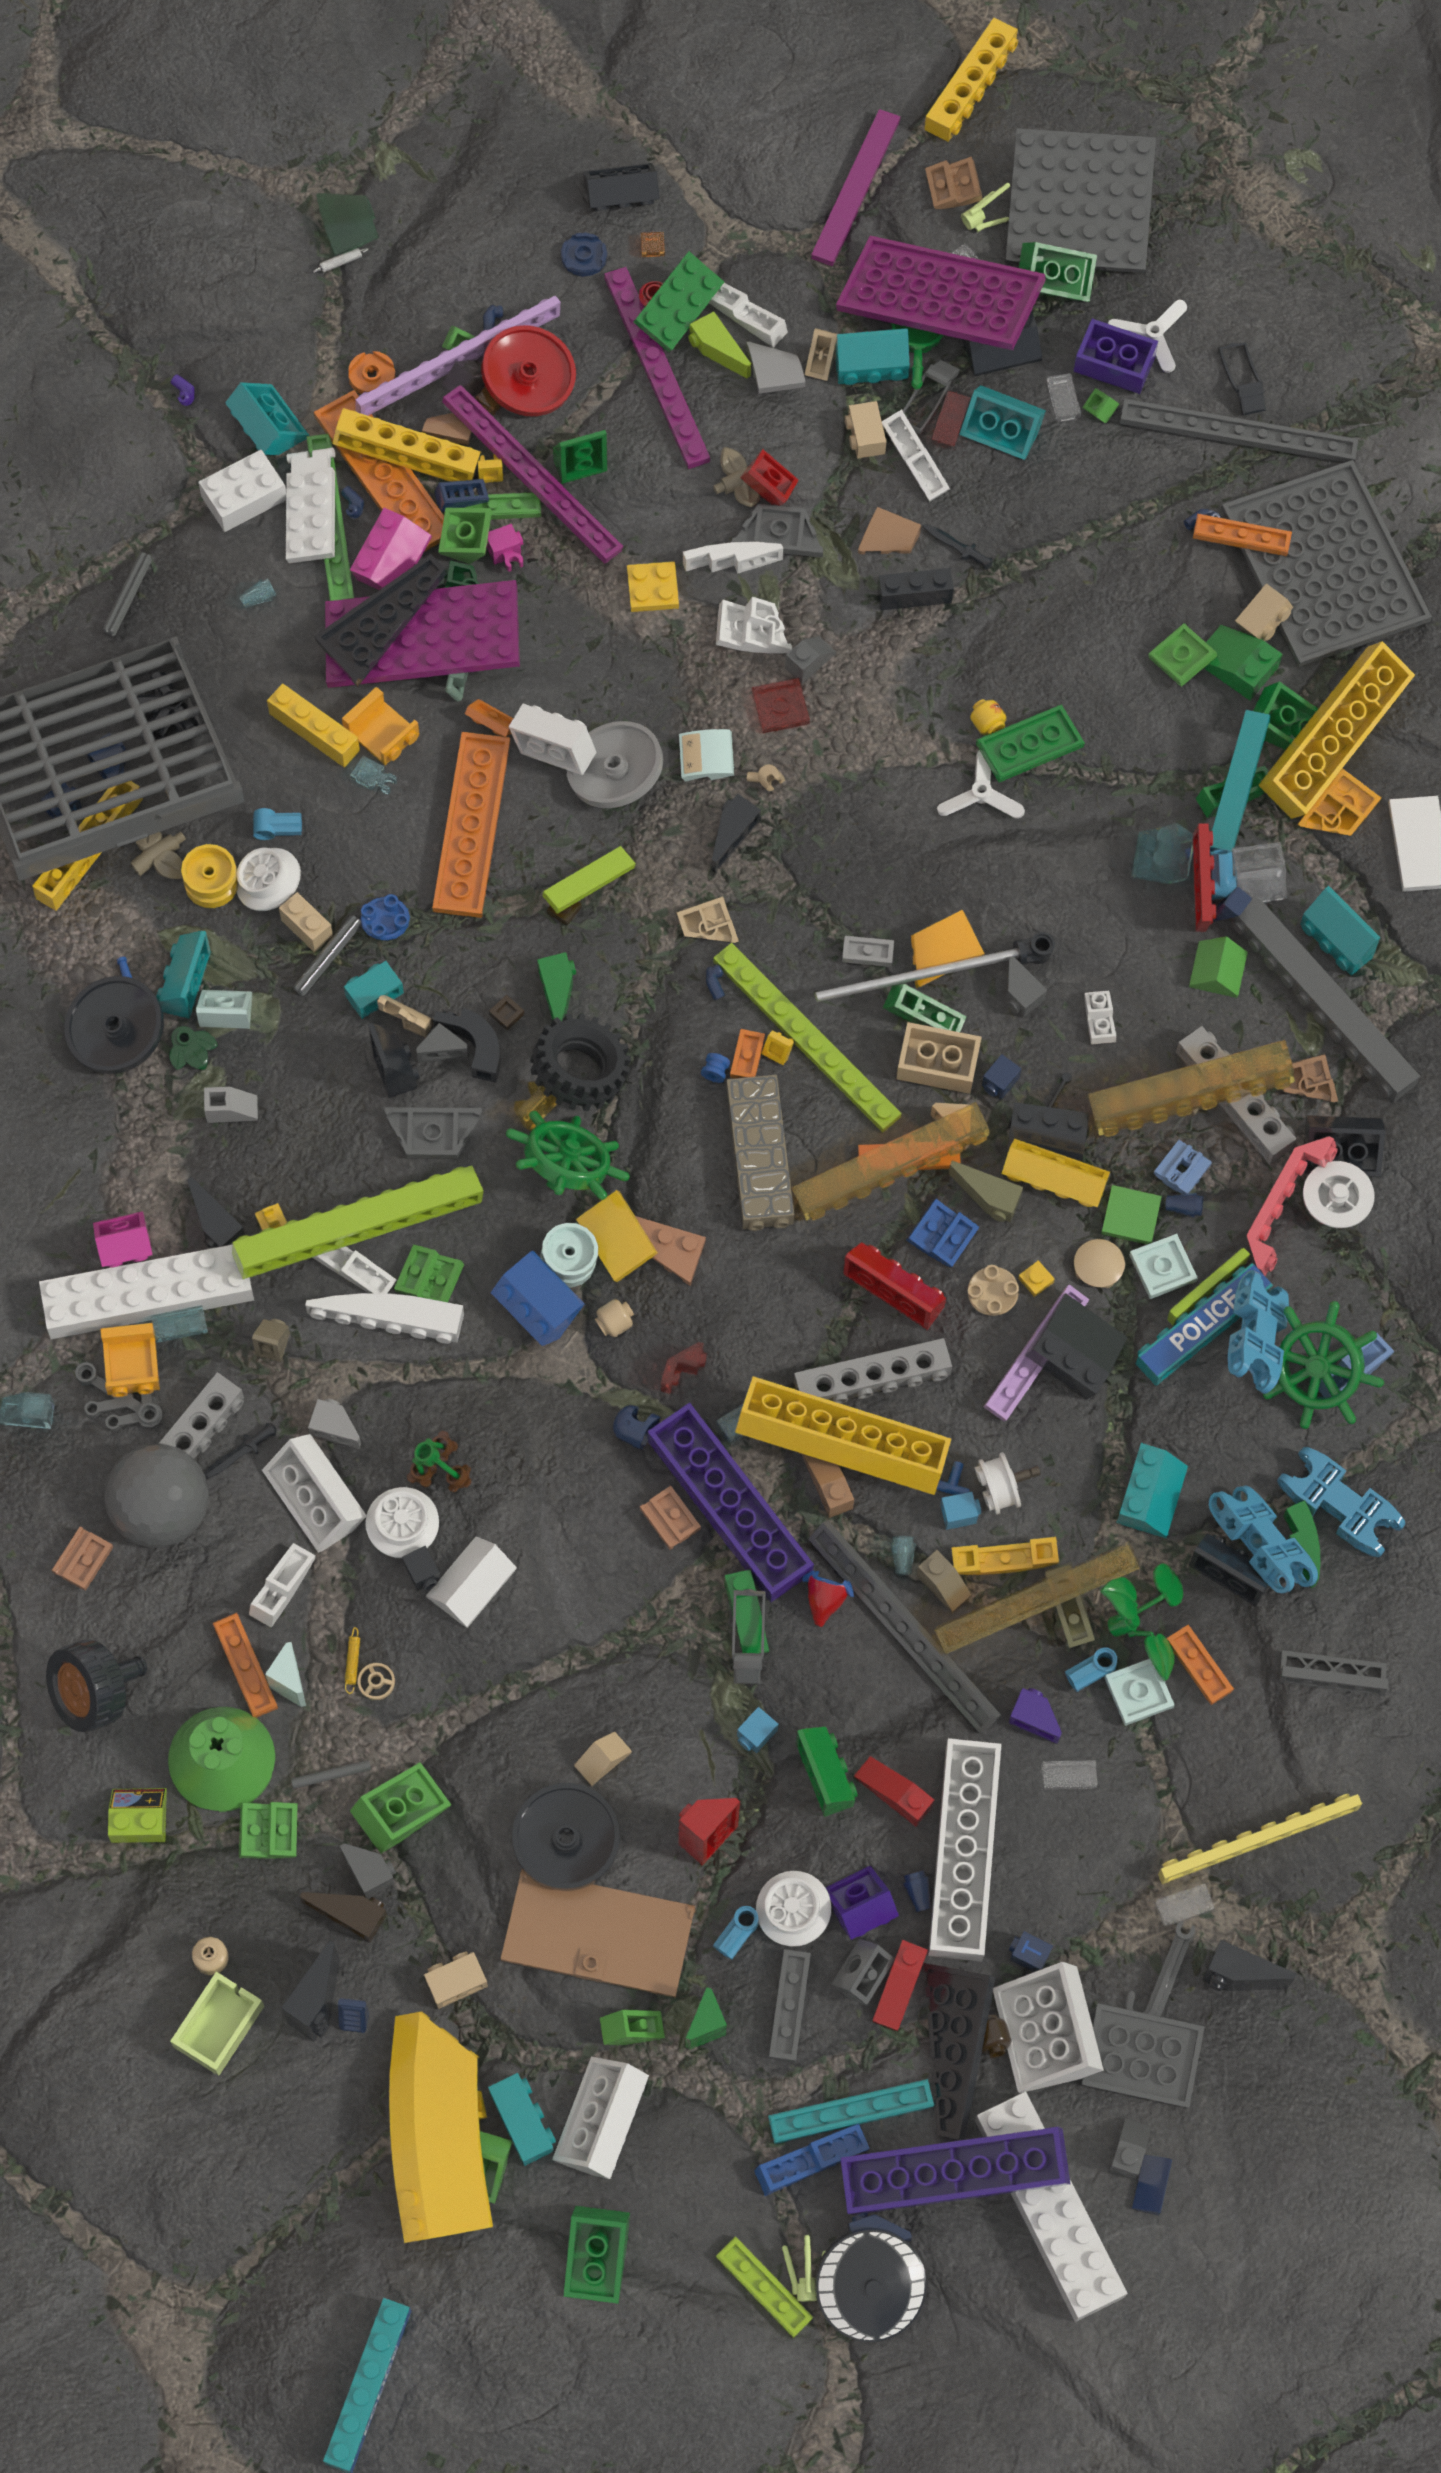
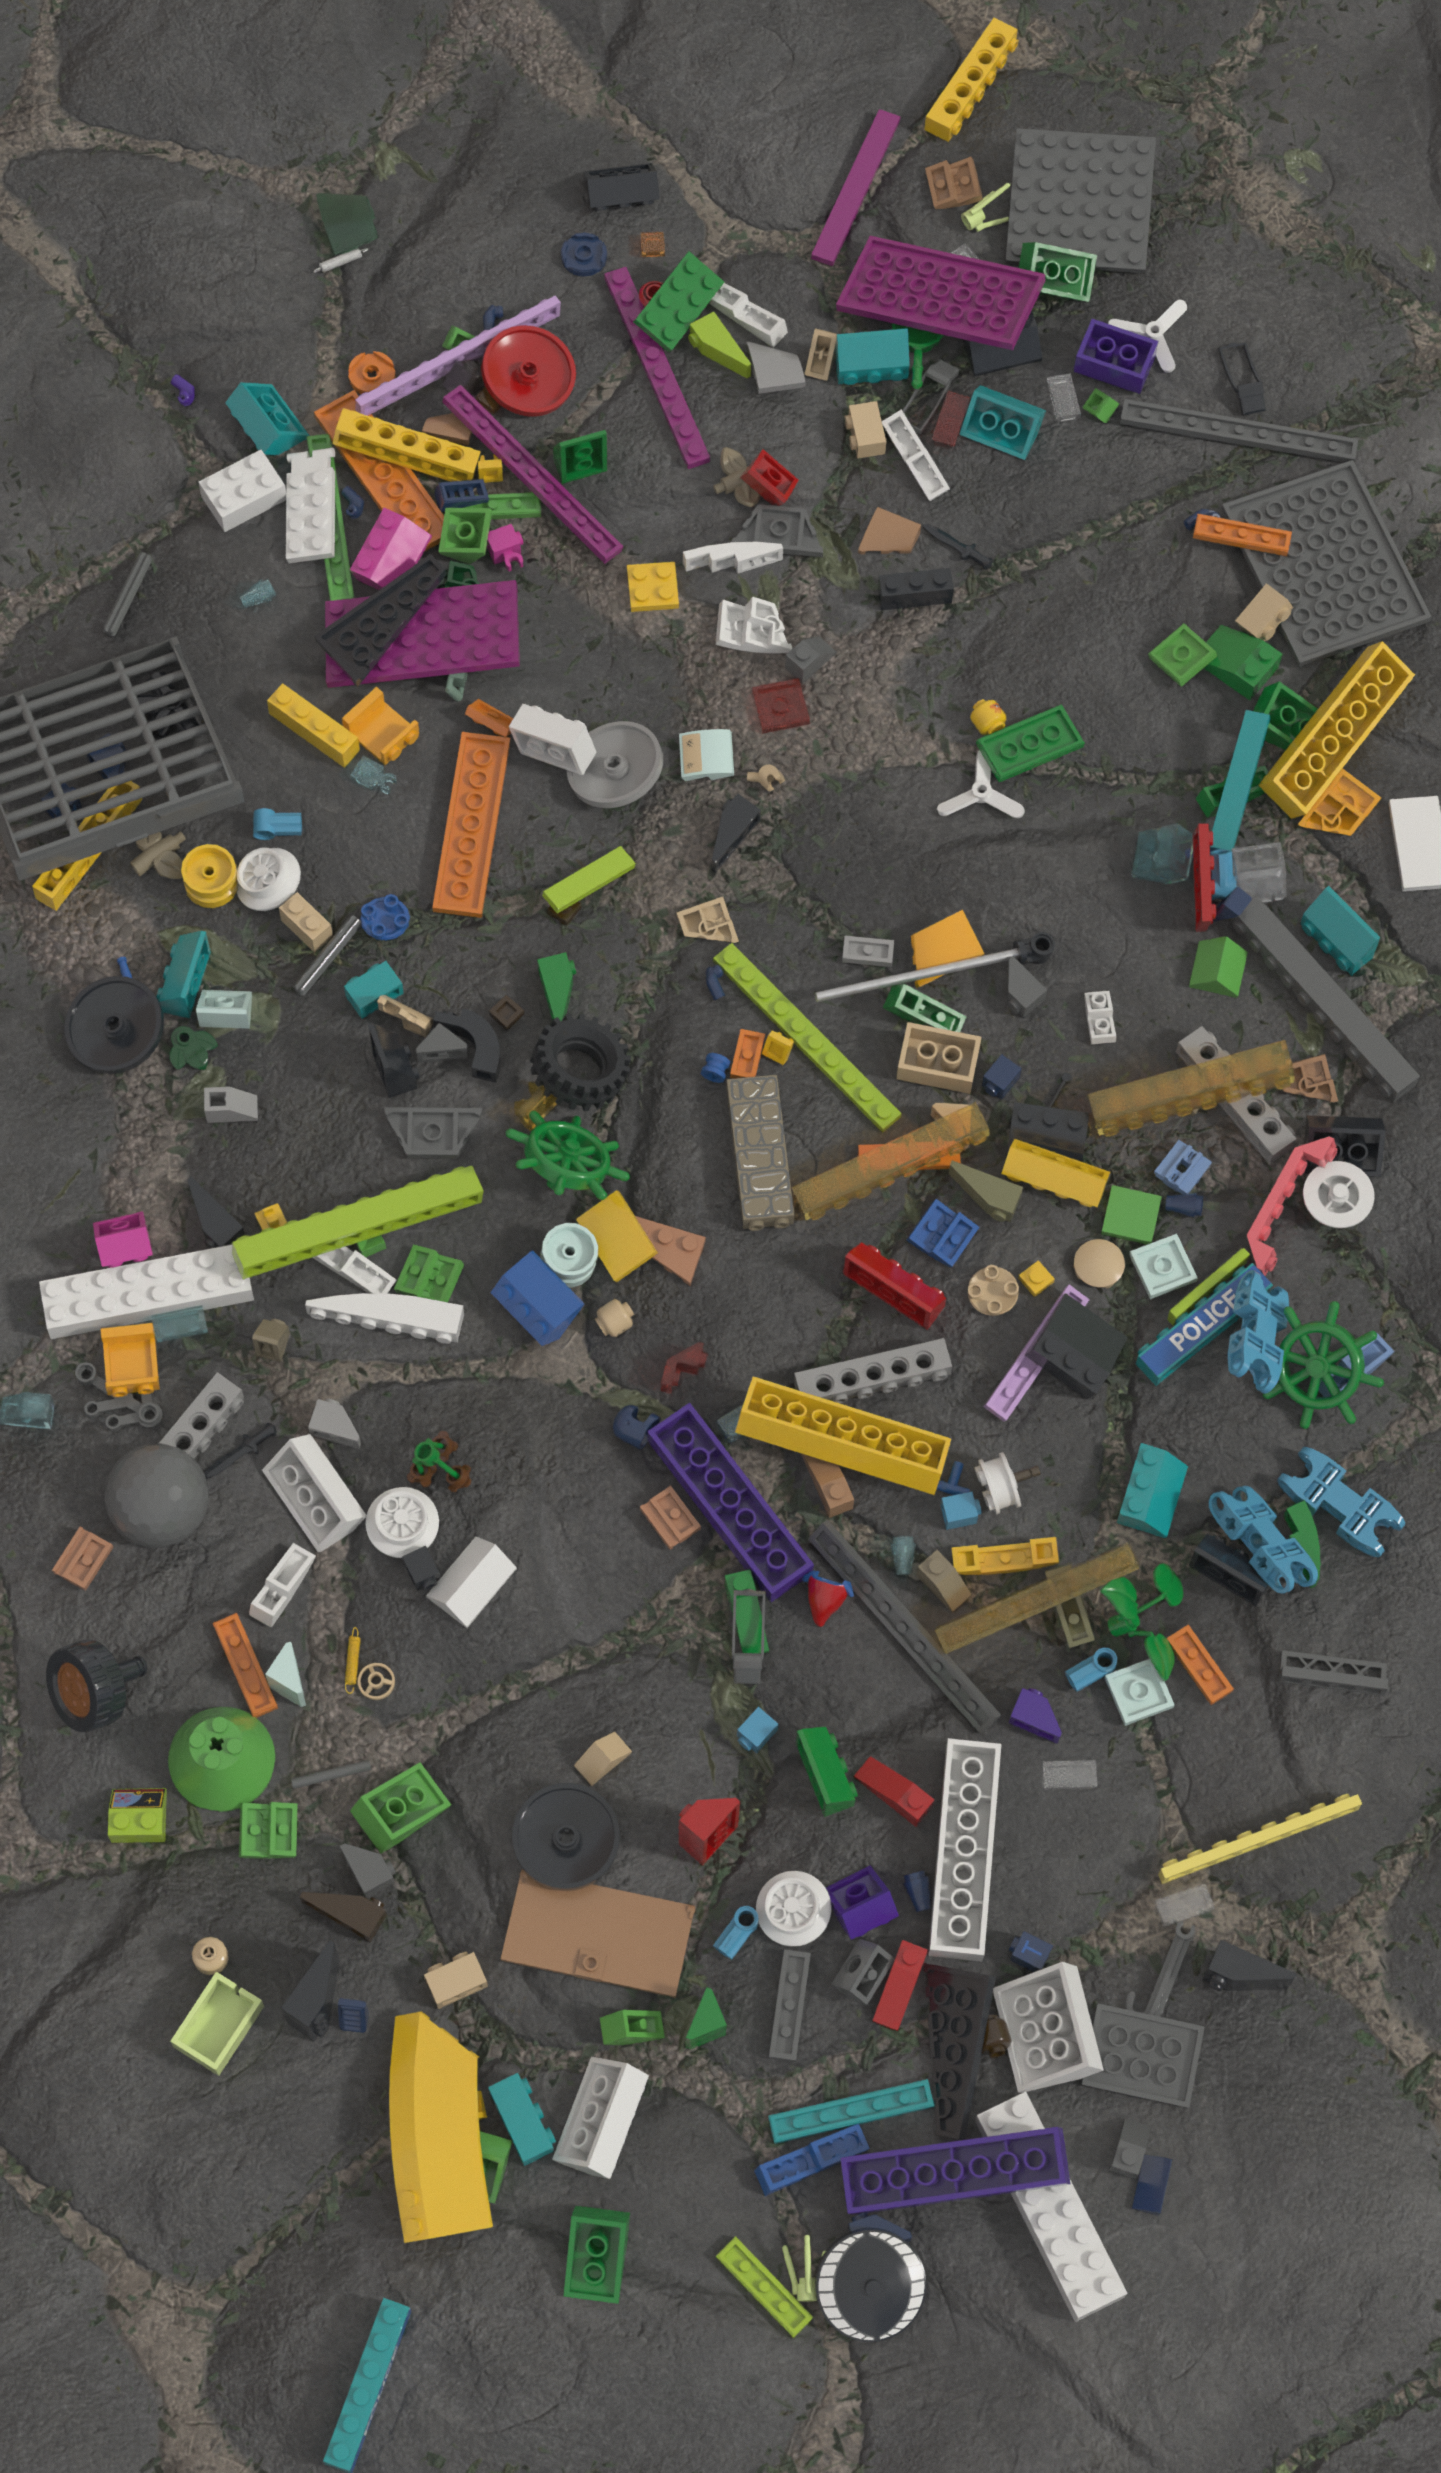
none -> bright green slope [356,1235,386,1257]

